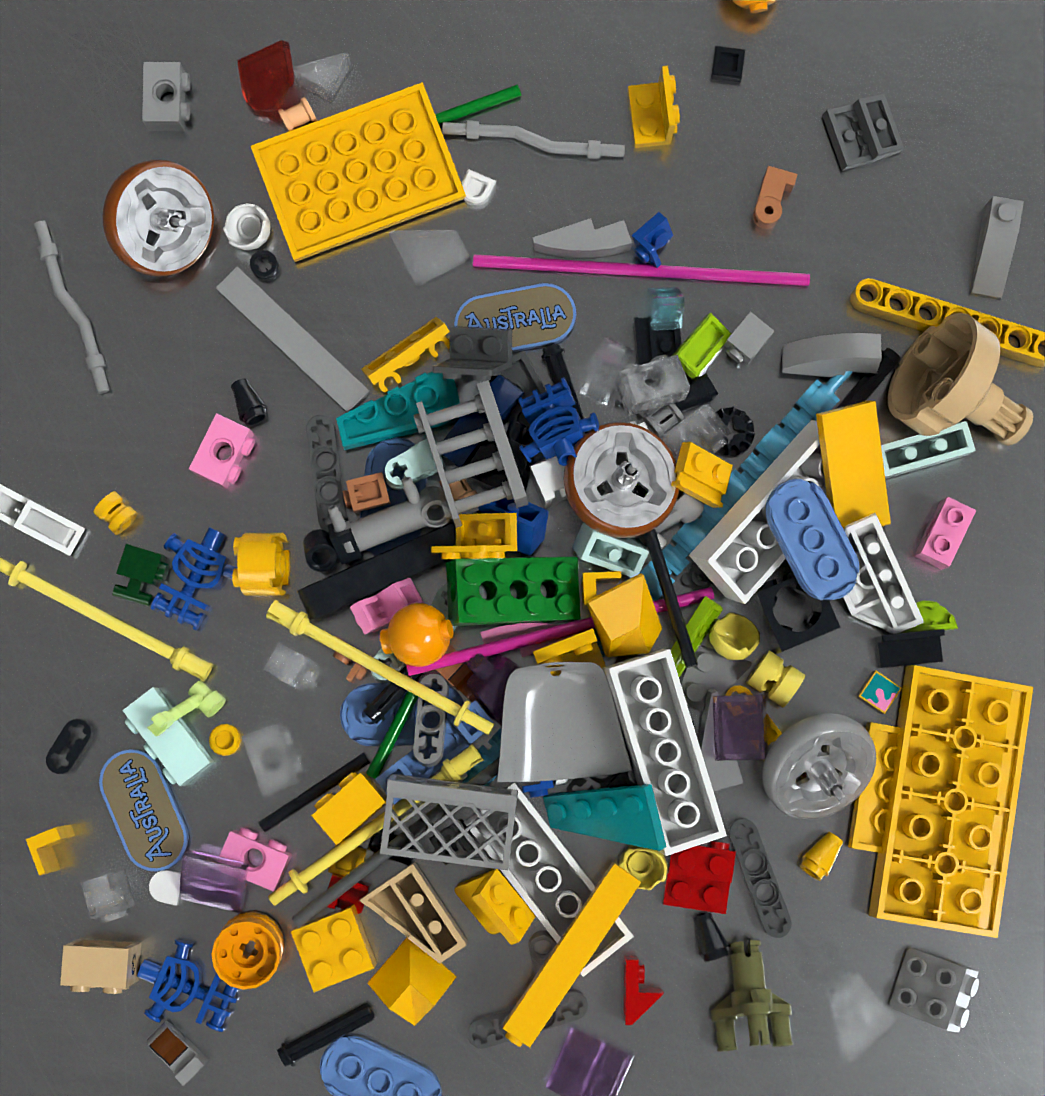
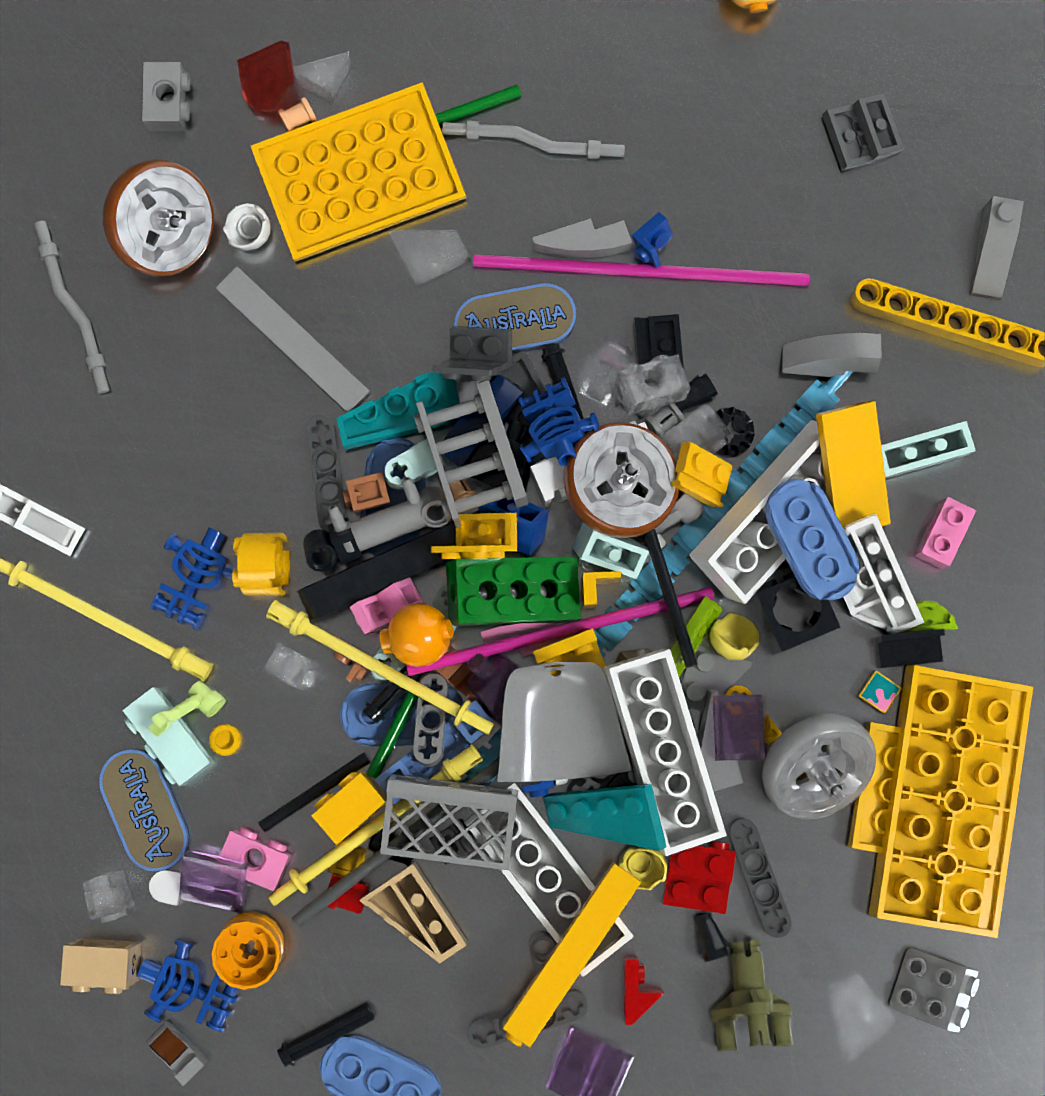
yellow panel [26,824,75,876] -> none
black beam [46,719,94,774] -> none
yellow wheel [93,491,138,535] -> none
dark green brick [112,544,169,607] -> none
bright pink brick [189,413,255,489] -> none
black cone [231,378,268,427] -> none
clear brick [241,723,305,796] -> none
black bush [250,250,279,280] -> none
yellow brick [291,904,377,992] -> none
yellow plate [361,317,450,393] -> none
yellow slope [367,937,457,1026] -> none
yellow bracket [454,869,536,945] -> none
white tile [462,169,496,206] -> none
yellow slope [586,573,662,657] -> none
yellow bracket [627,65,680,148] -> none
clear light blue slope [648,287,684,330] -> none
lime tile [671,313,732,379] -> none
dark grey plate [682,561,712,590] -> none
black tile [711,46,745,82] -> none
light grey brick [724,311,774,365] -> none
light yellow wheel [746,650,806,708] -> none
nougat leg [753,166,798,229] -> none
yellow cone [800,832,843,881] -> none
black axle [836,348,901,409] -> none
tan piece [888,313,1033,446] -> none

